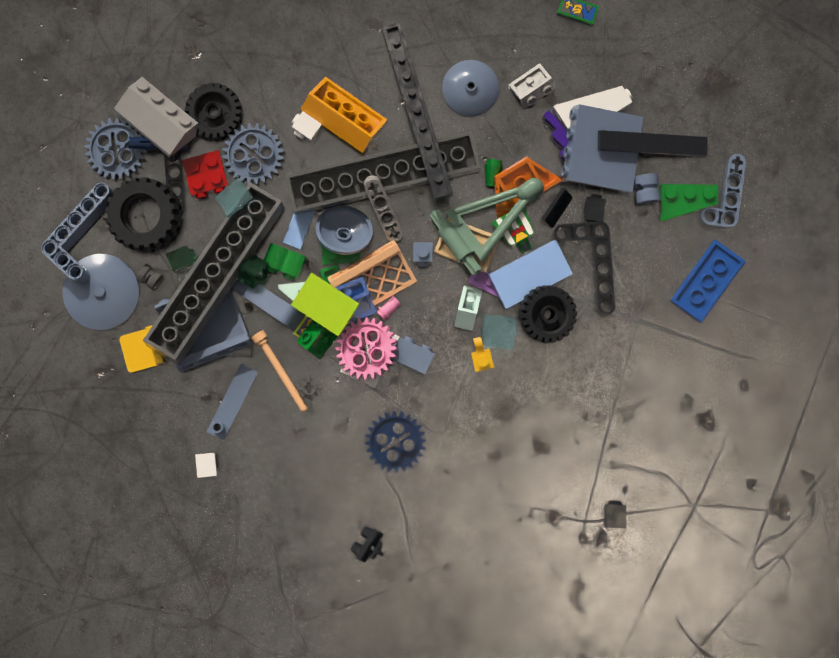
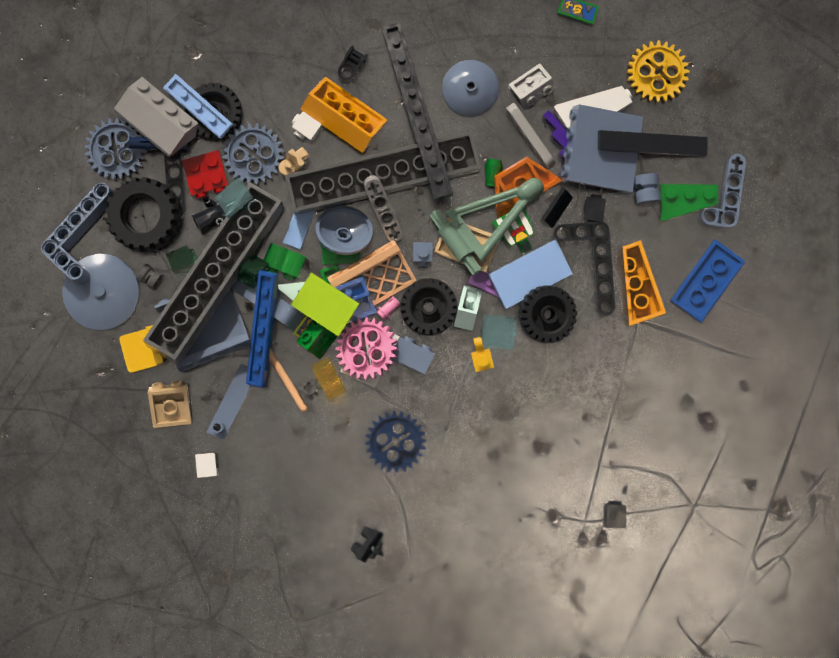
none -> tan plate [148,380,192,428]
none -> light blue tile [163,74,233,139]
none -> black piece [191,197,238,234]
none -> blue tile [246,270,279,388]
none -> tan hips [278,147,309,176]
none -> clear yellow brick [311,358,346,401]
none -> black piece [338,46,369,84]
none -> black wheel [400,278,457,335]
none -> light grey beam [506,103,556,169]
none -> light orange wedge [623,240,666,326]
none -> yellow gear [627,40,689,103]

